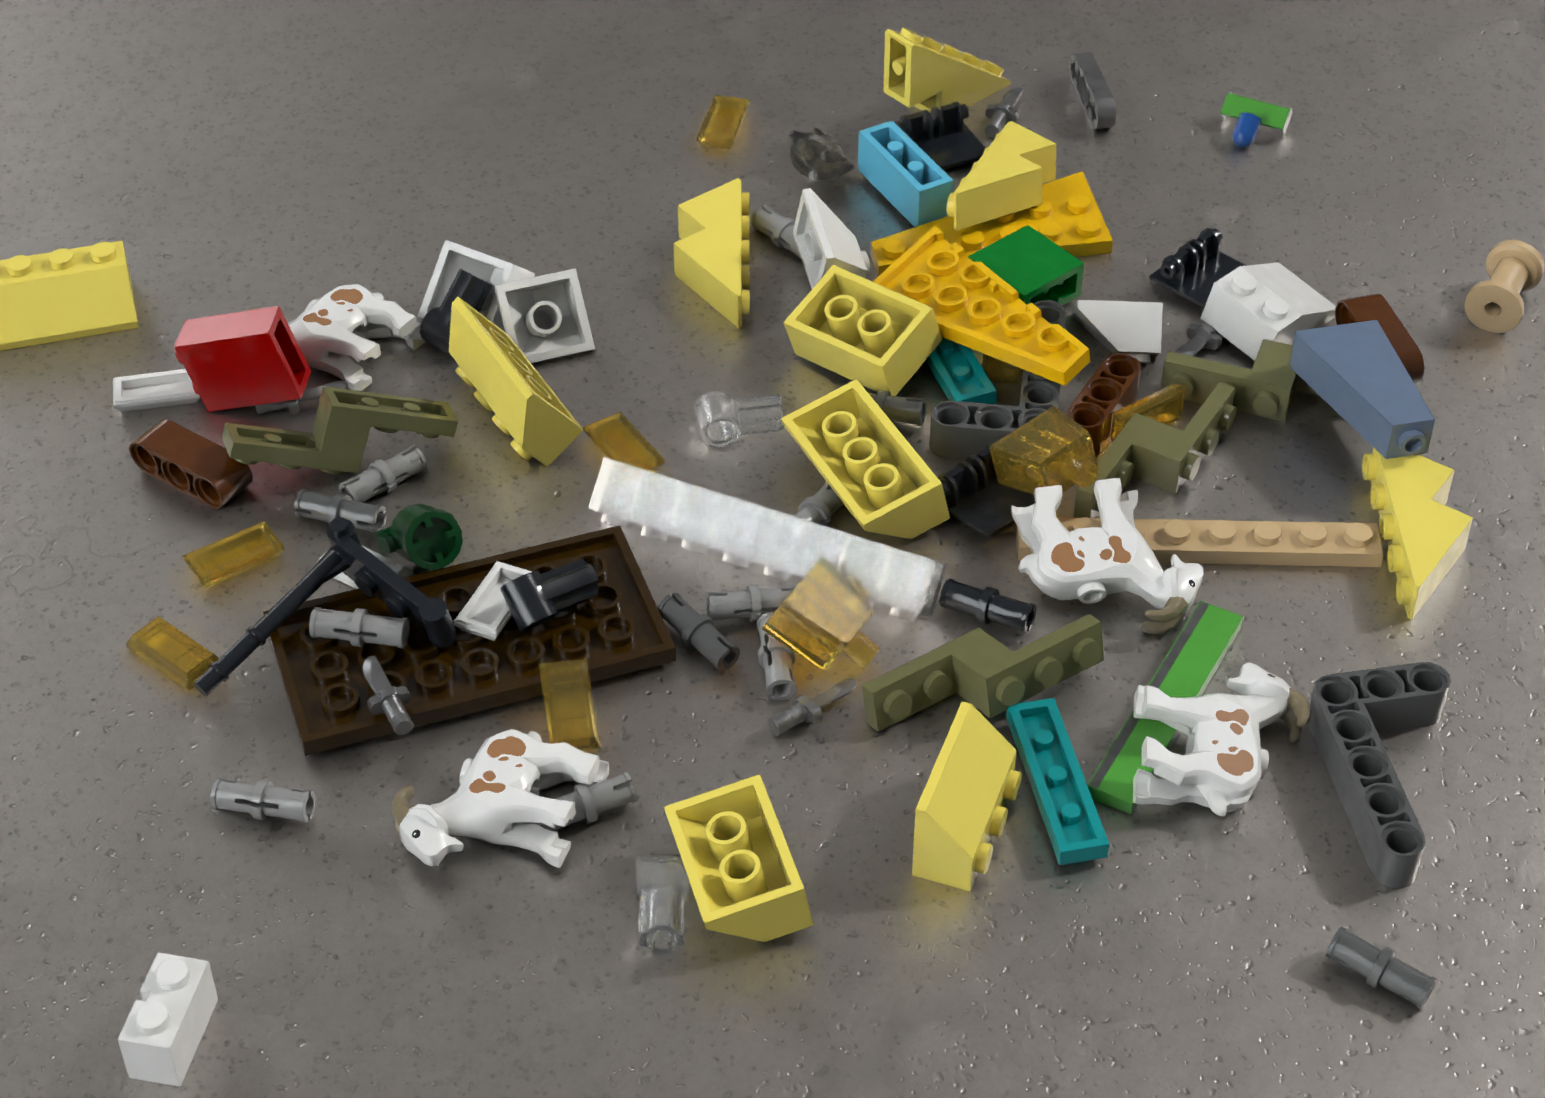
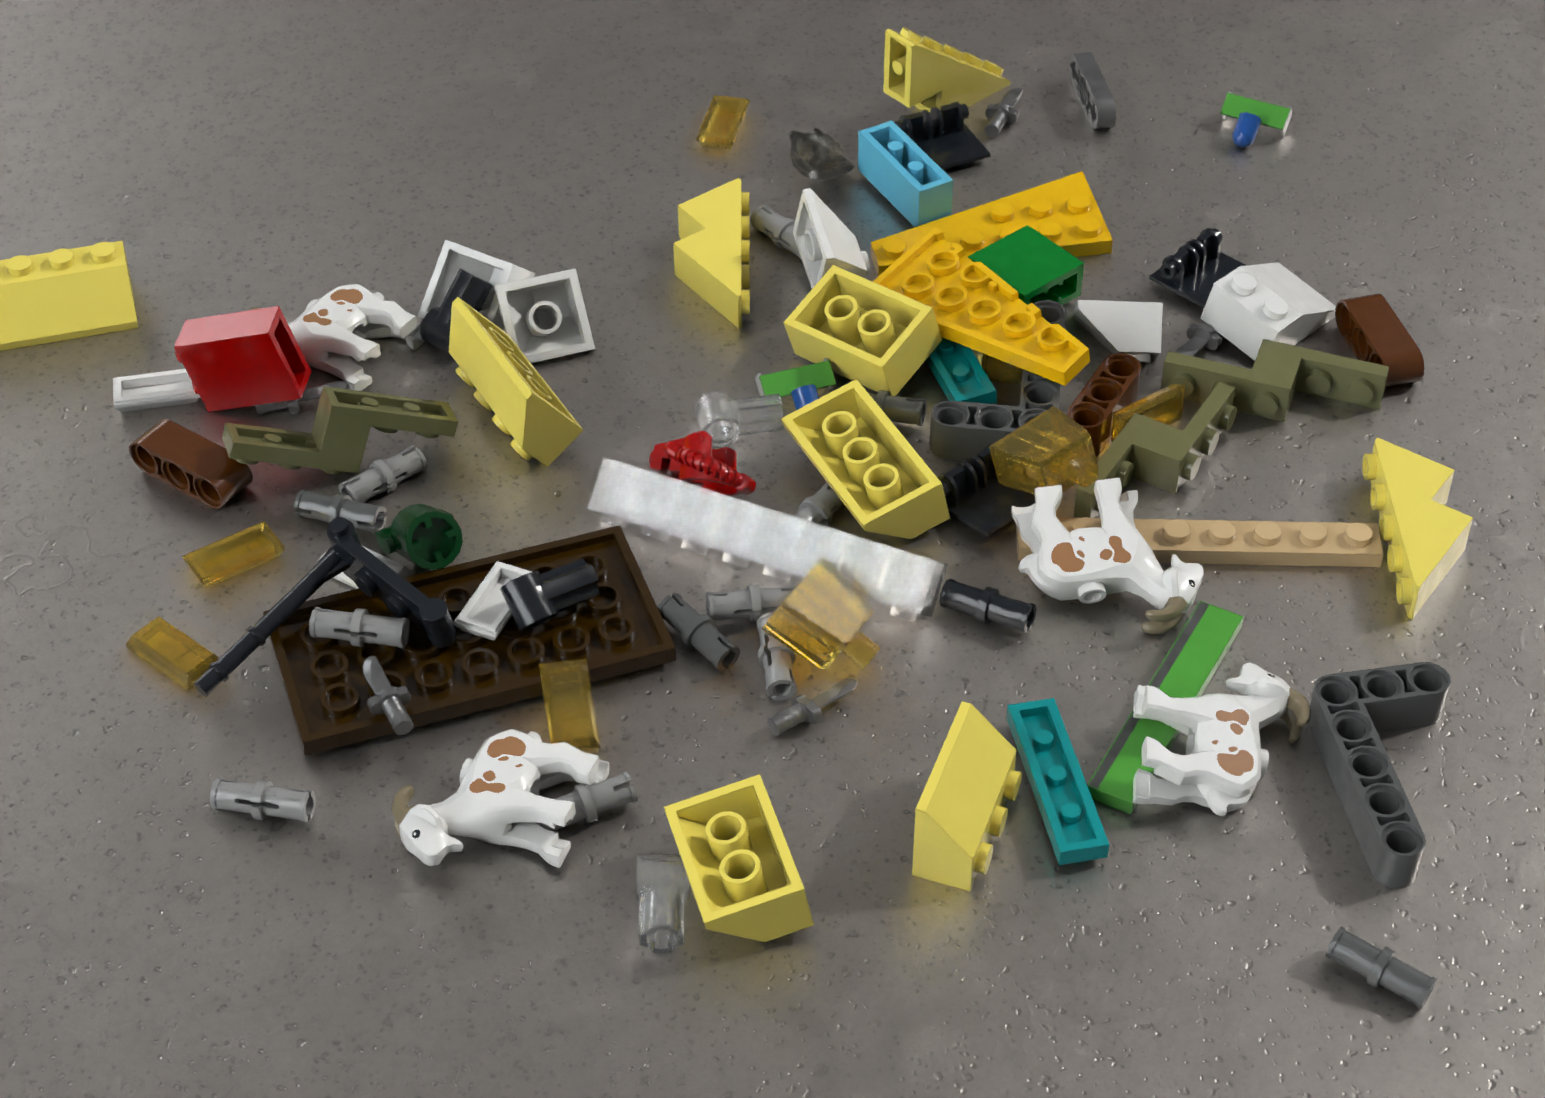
white piece [118,952,218,1087] -> none
clear yellow tile [583,412,665,482] -> none
olive bracket [862,614,1104,732] -> none
light yellow slope [947,121,1056,231] -> none
sand blue slope [1289,320,1435,459] -> none
tan piece [1464,240,1545,333] -> none
none -> red piece [649,431,756,496]
none -> bright green piece [755,358,836,410]

